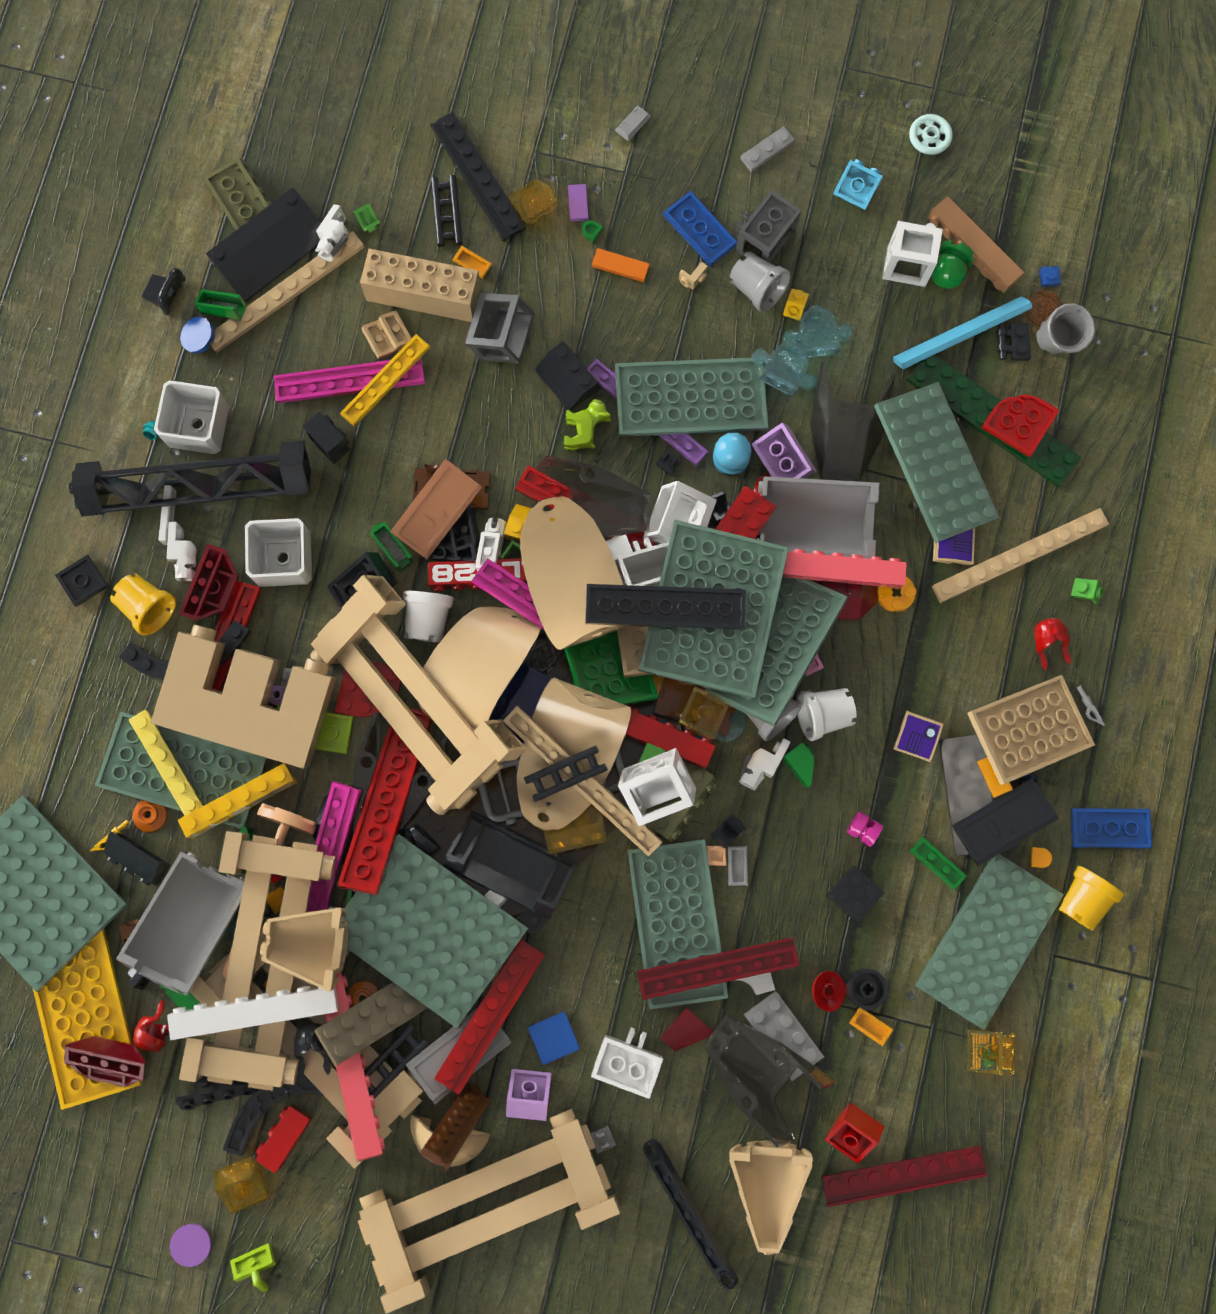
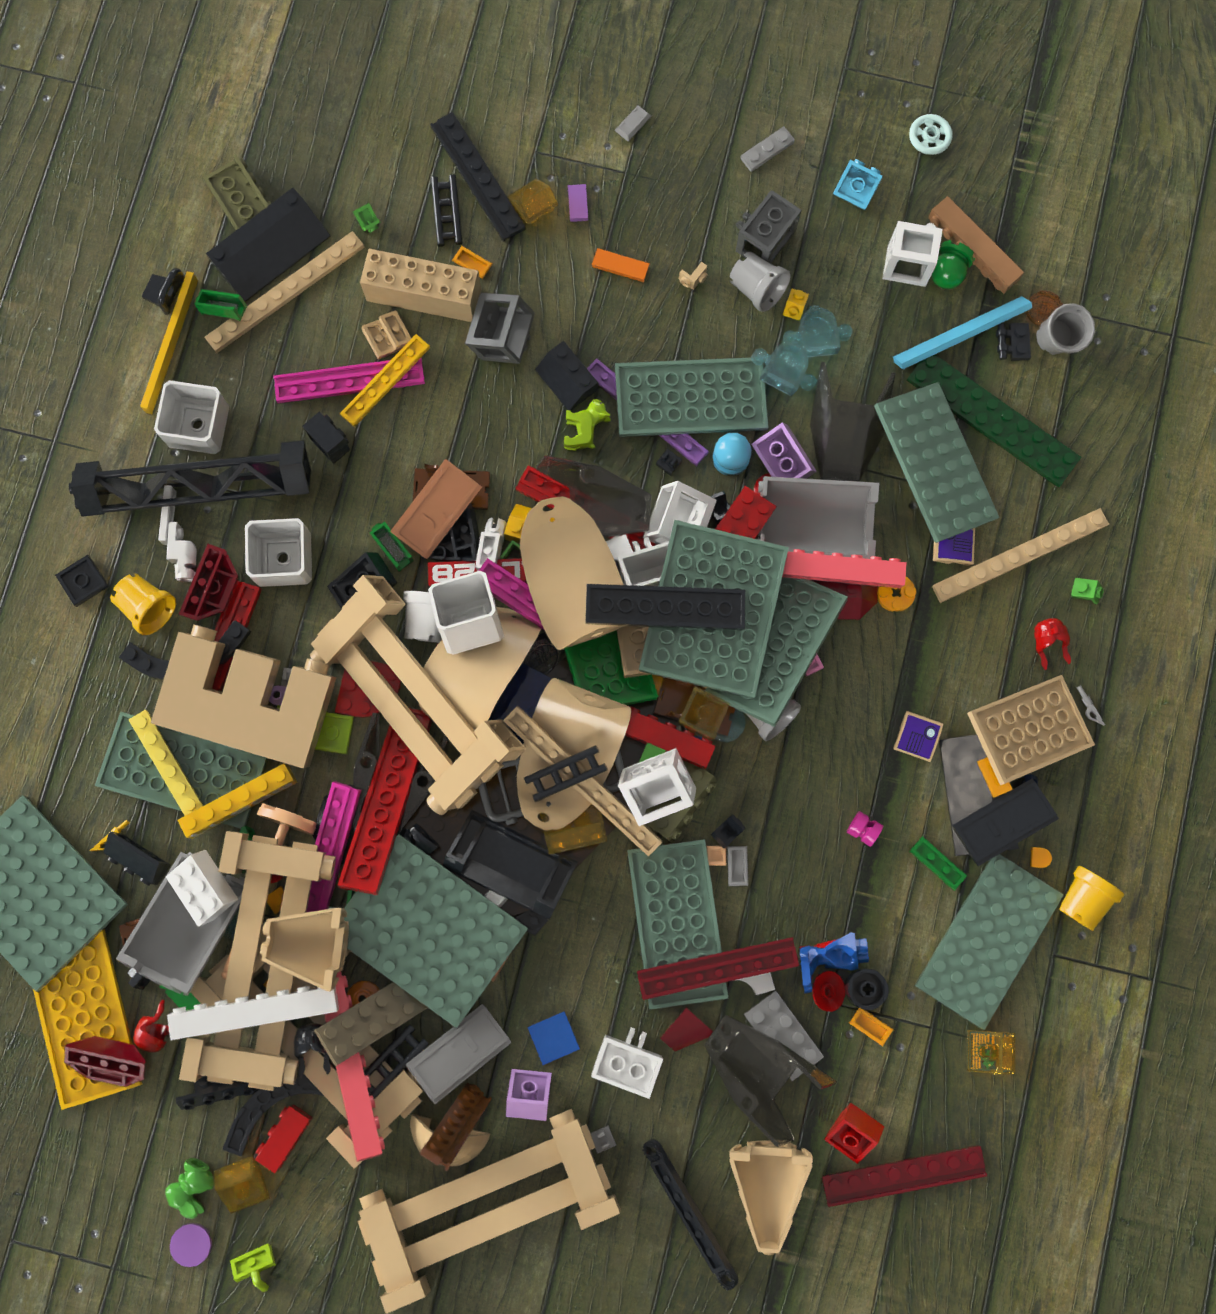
orange piece [132,800,167,833] -> none
teal plate [142,421,159,440] -> none
tile [180,317,215,354] -> none
white plate [316,204,349,261] -> none
red plate [434,940,545,1095] -> none
green tile [582,220,604,243] -> none
blue tile [663,191,737,267] -> none
white plate [739,739,791,790] -> none
green slope [782,742,815,789] -> none
white piece [796,688,857,741] -> none
black brick [826,866,885,923] -> none
red plate [981,394,1060,457] -> none
blue plate [1039,266,1061,287] -> none
blue tile [1070,808,1152,849] -> none
none -> yellow tile [140,271,198,415]
none -> bright green animal [165,1158,215,1219]
none -> white brick [166,850,238,927]
none -> white plate [428,571,504,655]
none -> blue hips [800,933,869,993]

